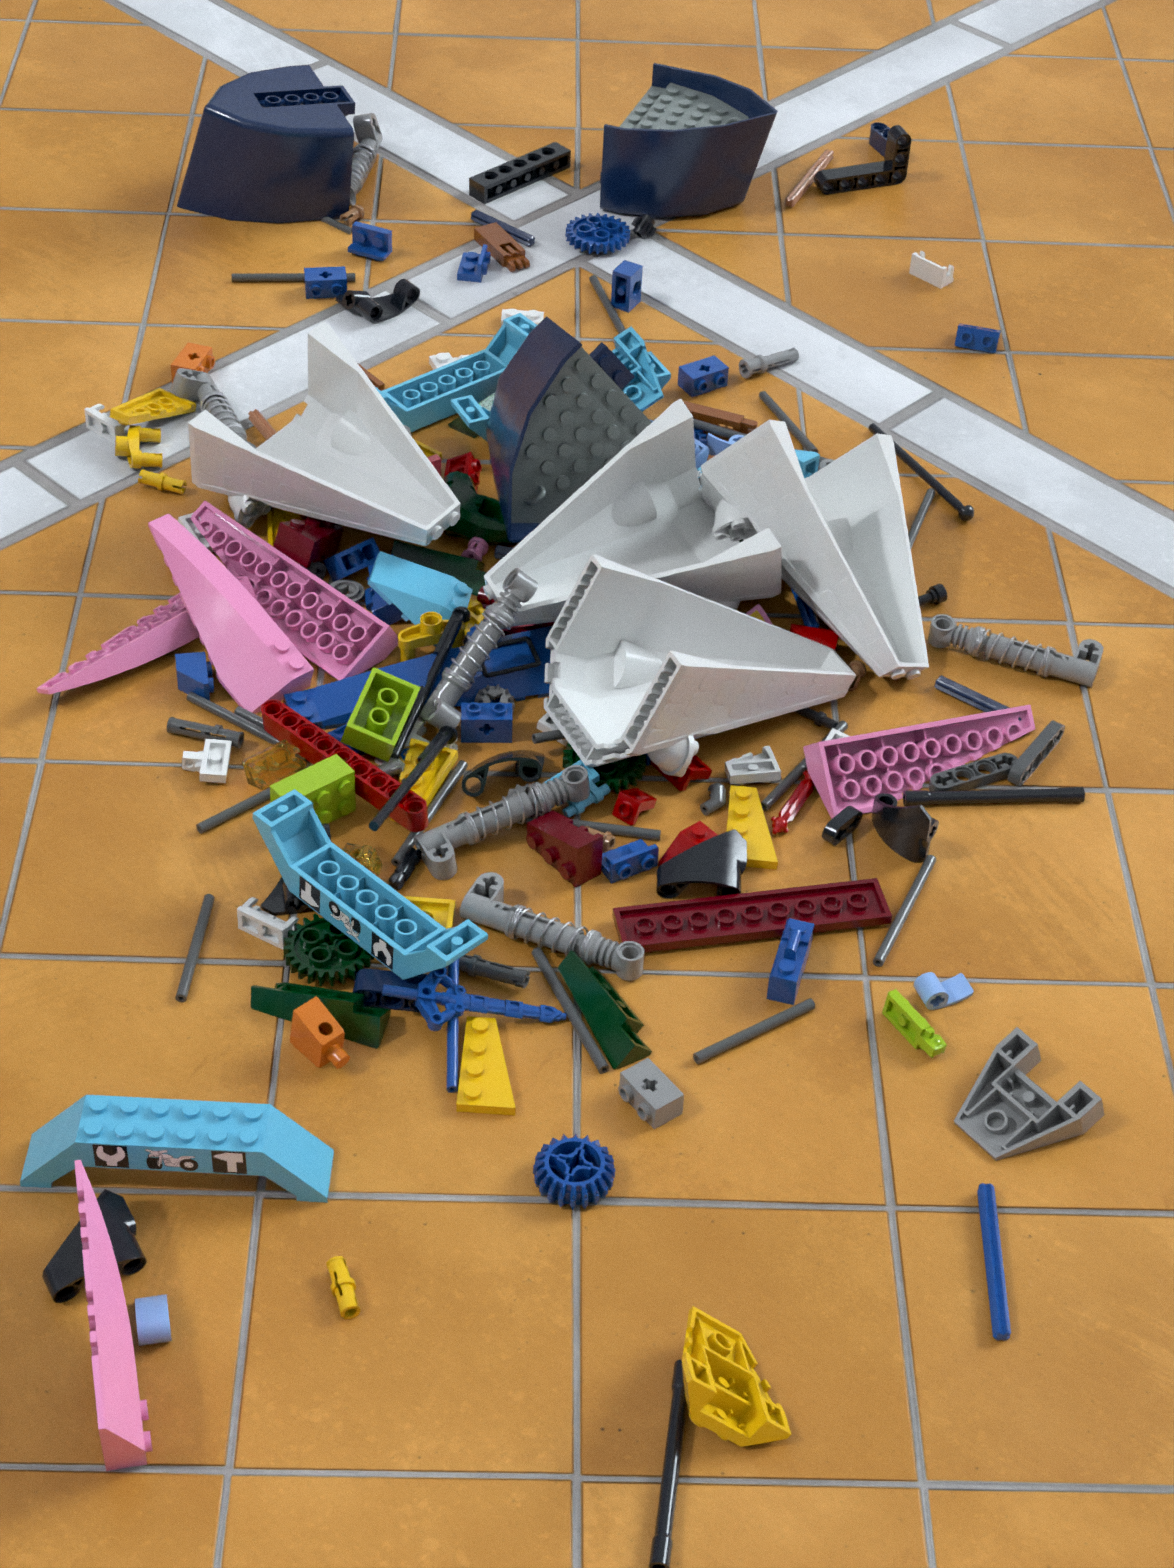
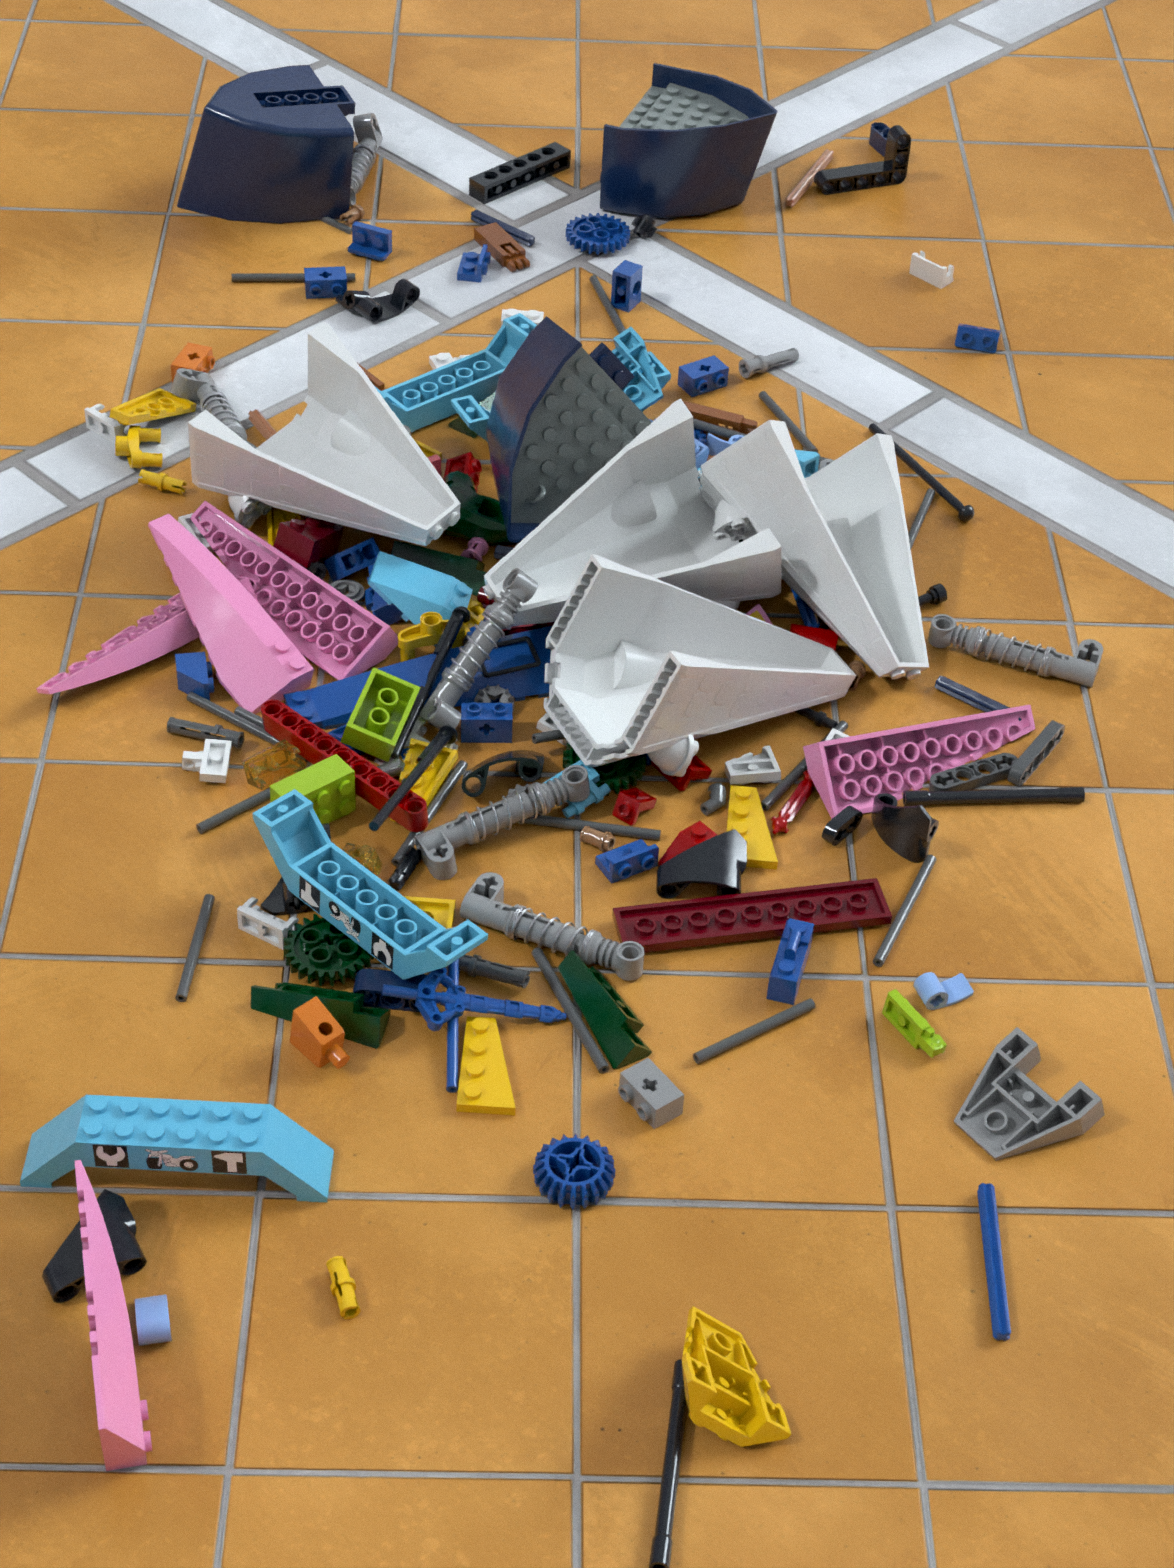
dark red wedge [526,810,603,888] -> none

